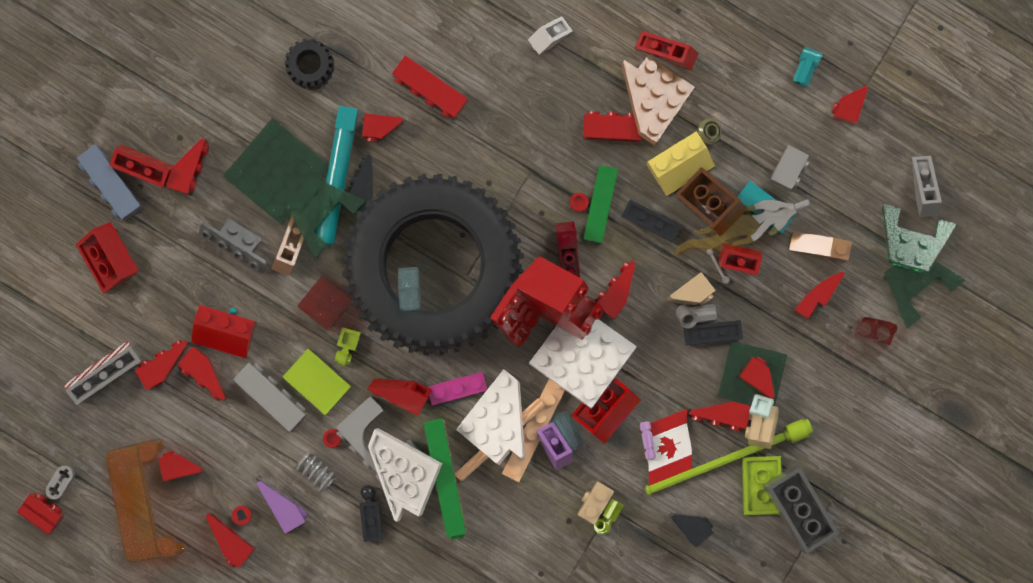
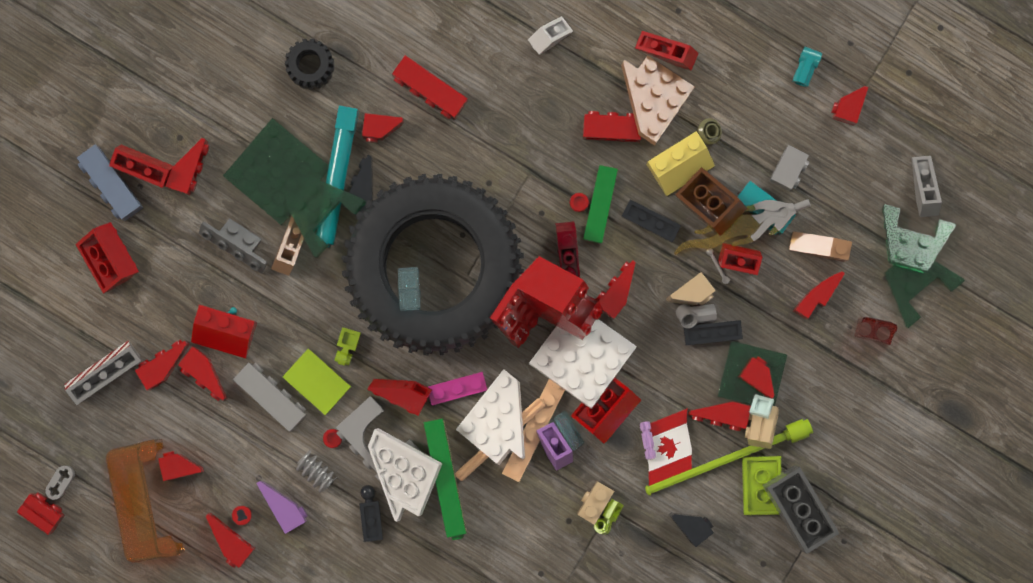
clear red brick [297,276,351,331] -> none

